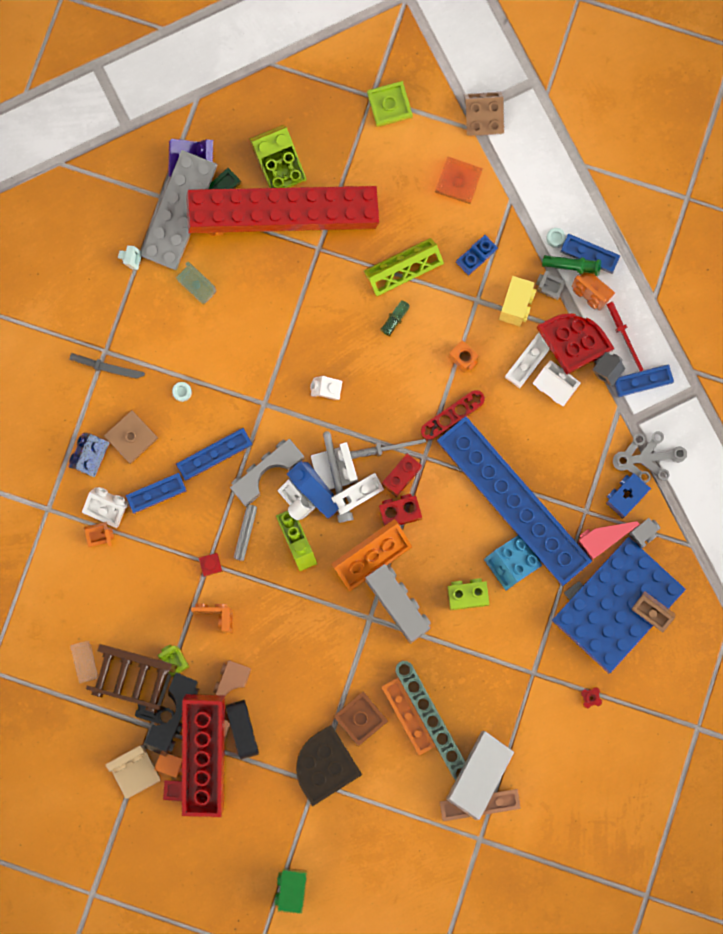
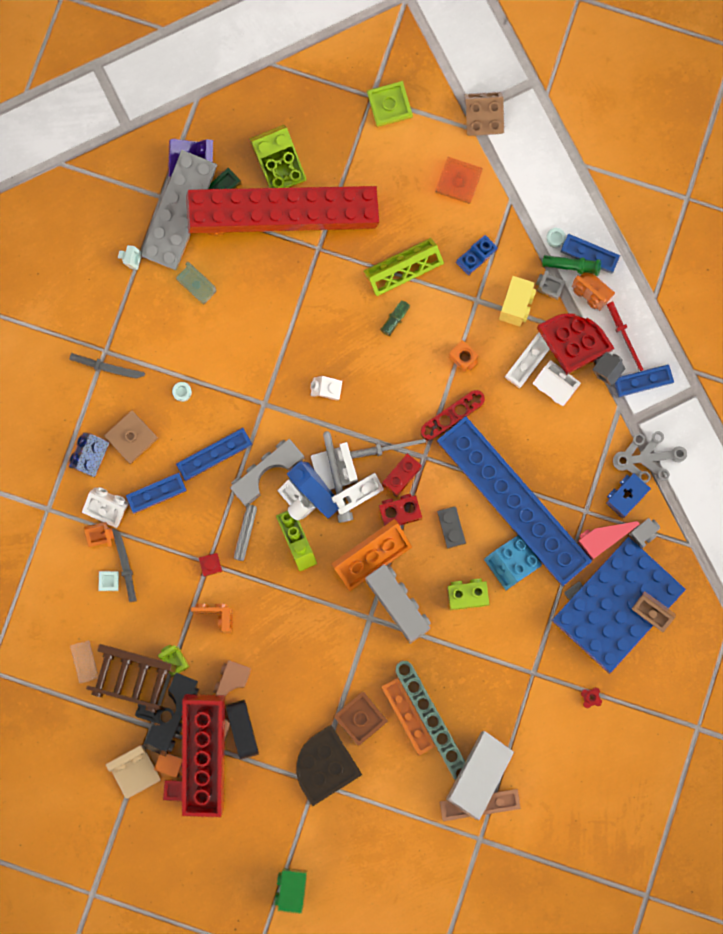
none -> light aqua tile [98,571,119,591]
none -> dark grey sword [112,528,137,603]
none -> dark grey plate [437,506,466,549]

